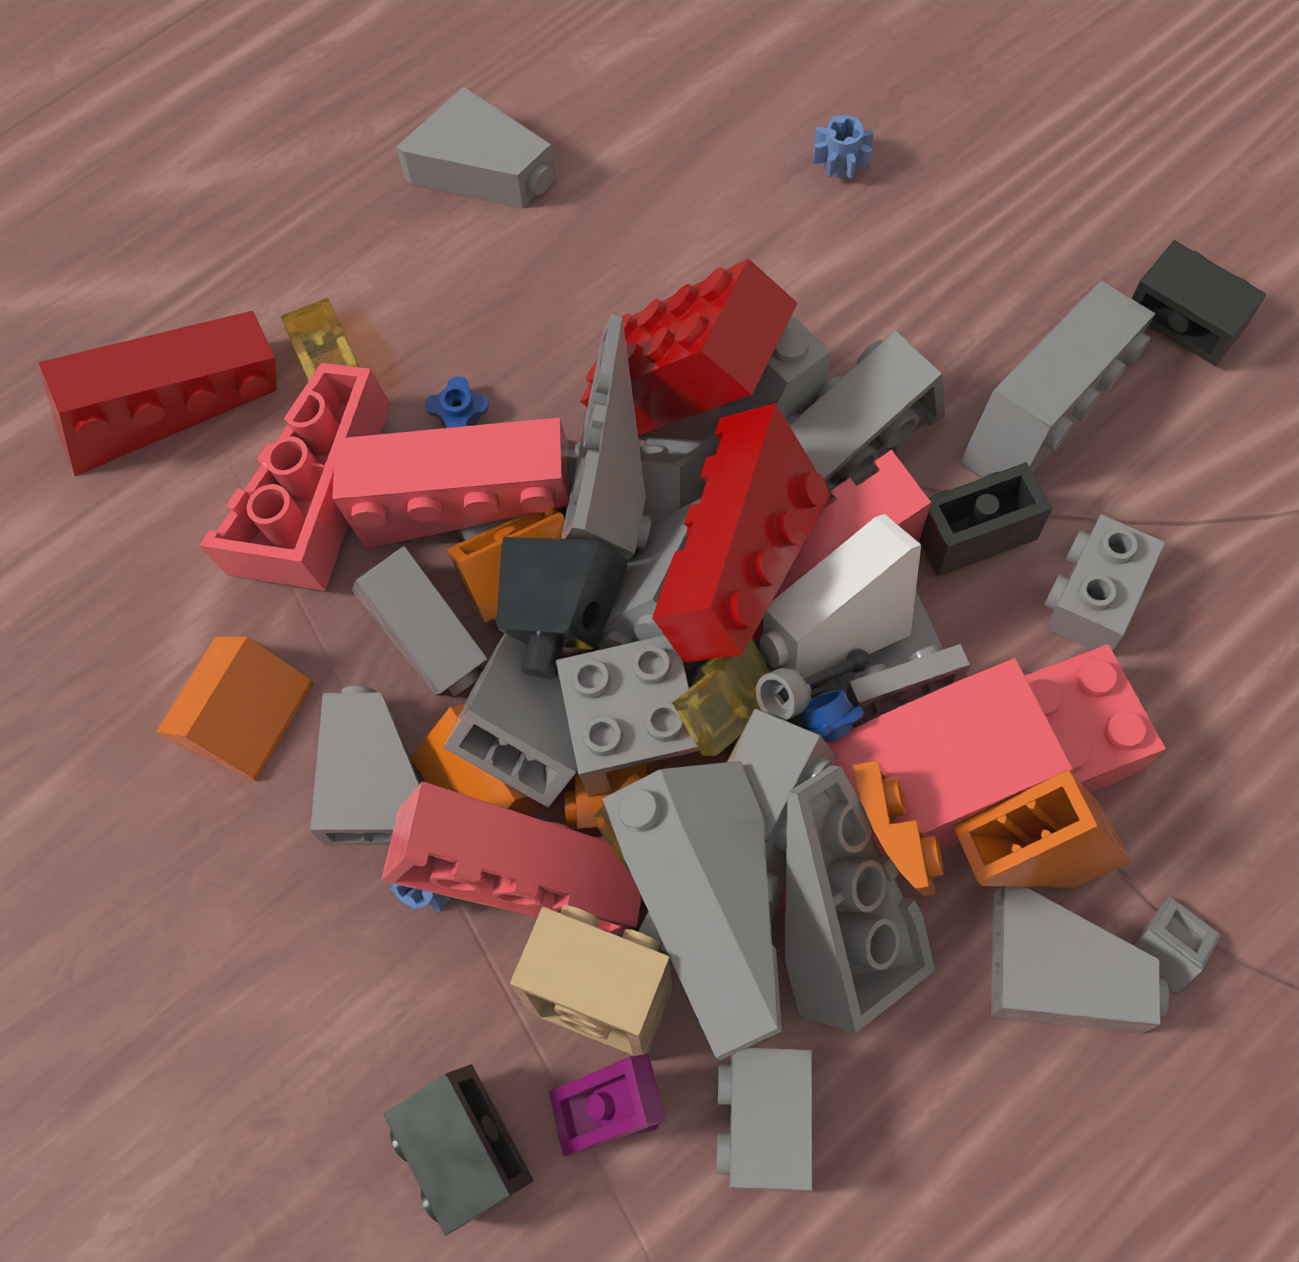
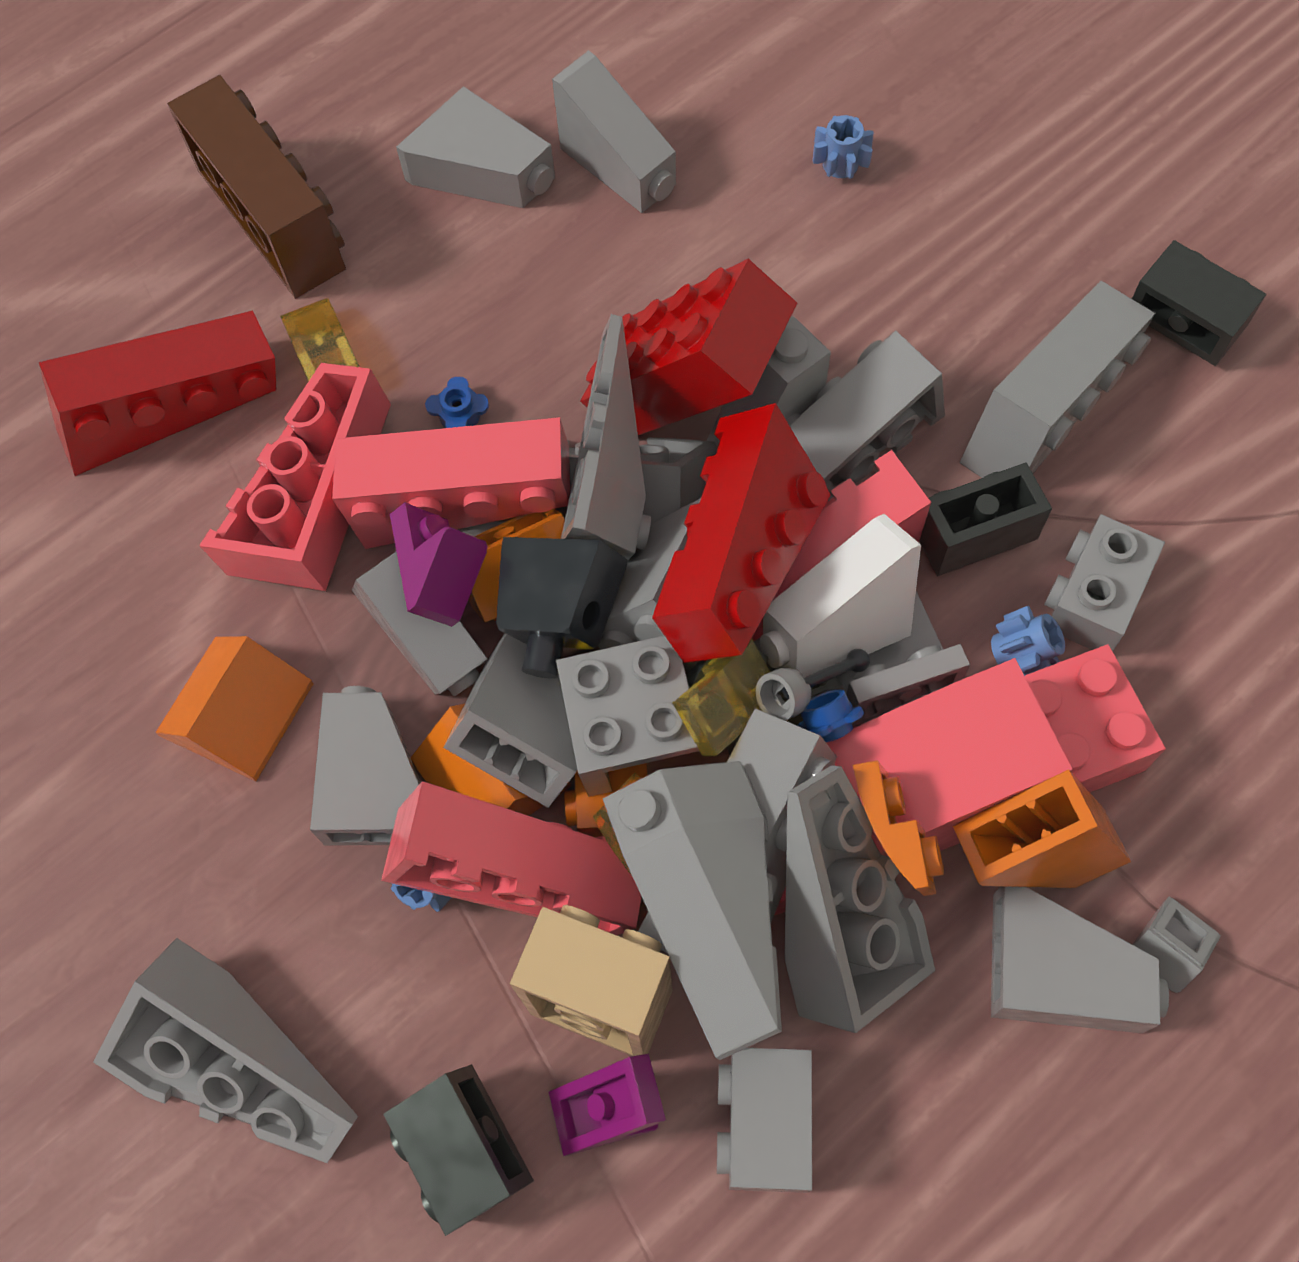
none -> light grey wedge [93,938,358,1163]
none -> reddish brown brick [167,75,346,299]
none -> magenta slope [390,502,488,627]
none -> light grey slope [552,50,676,213]
none -> medium blue gear [991,606,1065,676]

